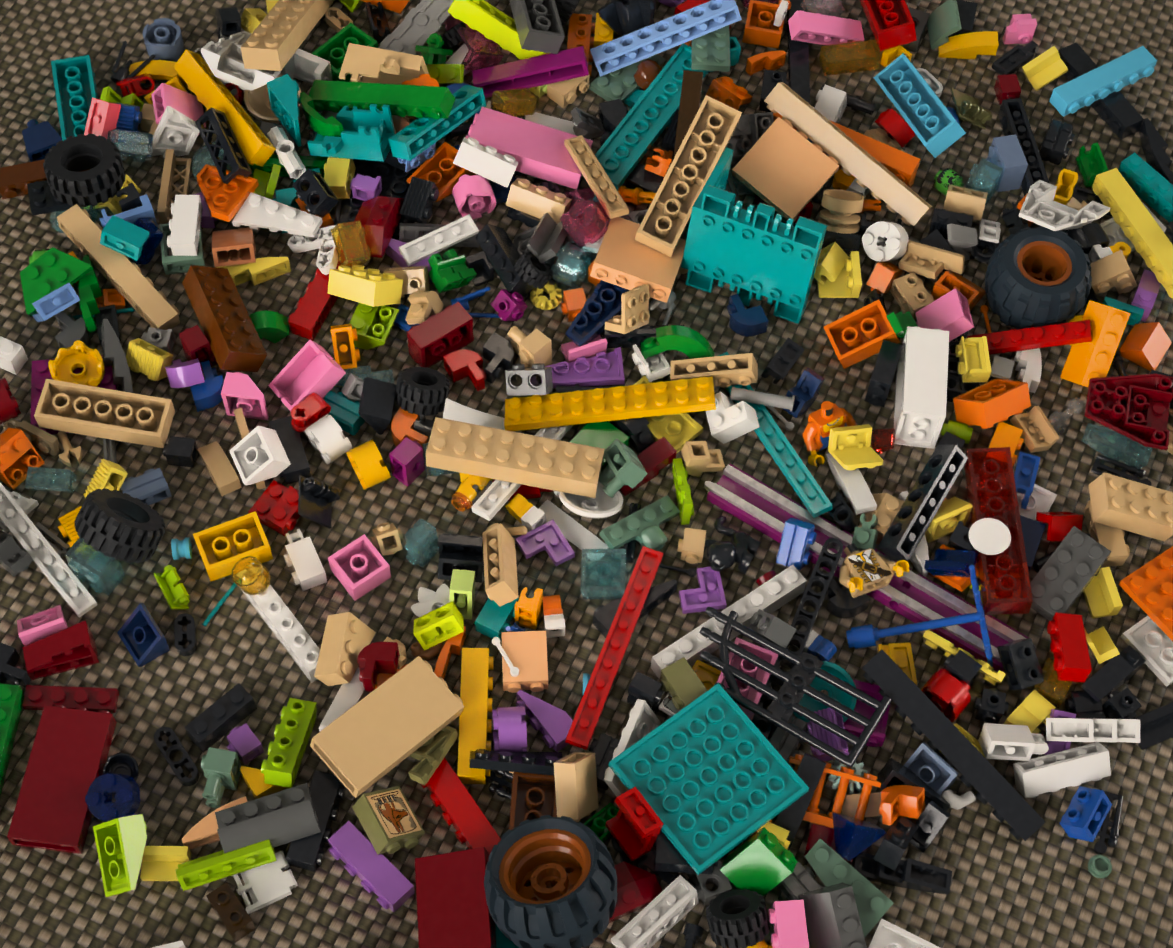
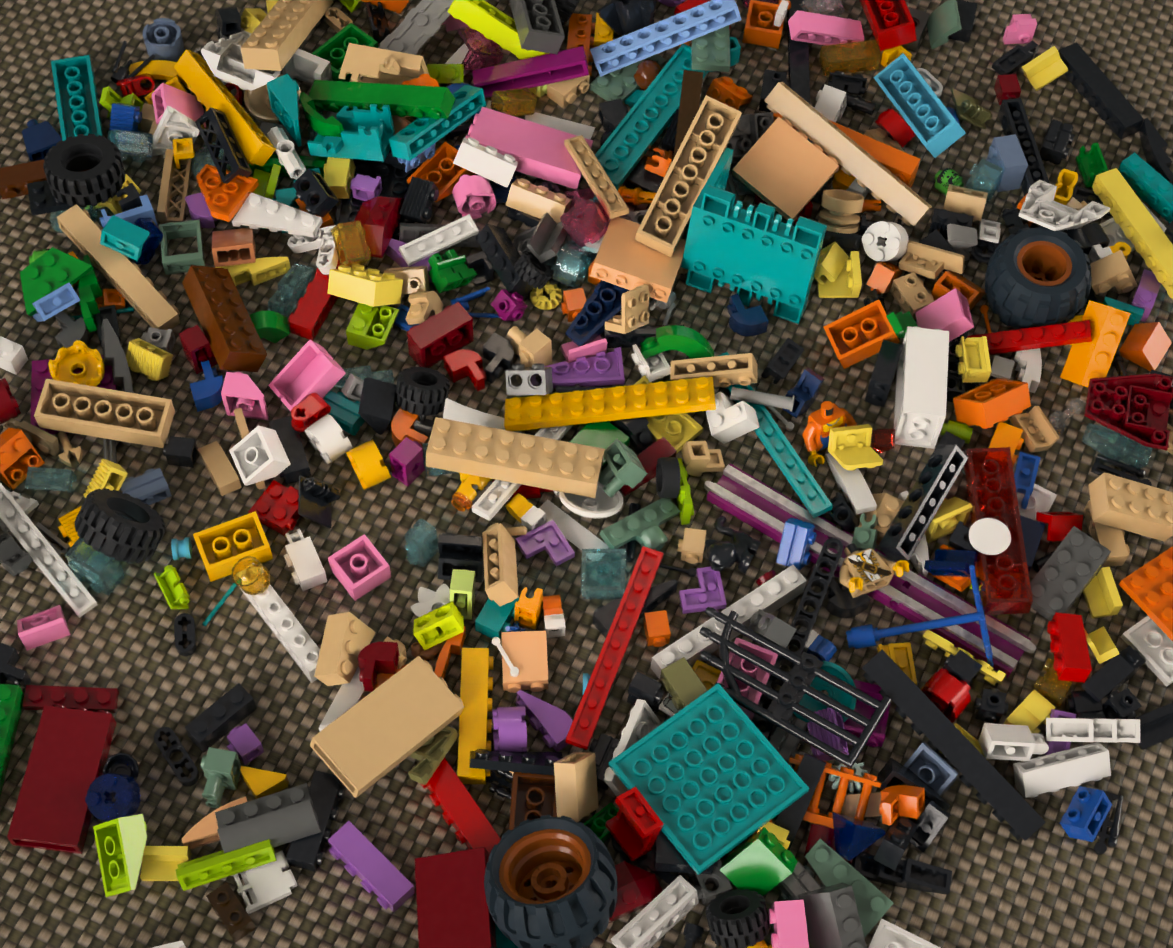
dark red wedge [22,620,99,680] -> none
coral panel [84,98,121,142] -> none
dark blue slope [117,603,170,667] -> none
medium lavender brick [165,358,205,388] -> none
white brick [167,195,203,256] -> none
lime brick [261,698,317,788] -> none
light orange brick [331,324,361,369] -> none
brick [352,786,425,855] -> none
tan brick [370,522,404,556] -> none
green hips [415,33,453,64] -> none
black tyre [441,22,471,49] -> none
flat silver slope [571,107,606,139] -> none
orange slope [746,50,786,76] -> none
yellow slope [938,31,999,60] -> none
white arm [941,789,976,810] -> none
black brick [997,638,1044,690] -> none
medium azure brick [1049,46,1157,117] -> none
sand green plate [1088,855,1112,879] -> none
none -> yellow panel [172,138,195,169]
none -> clear light blue slope [268,262,314,317]
none -> orange brick [643,610,671,647]
none -> black tyre [656,457,680,498]
none -> black hinge [828,71,867,95]

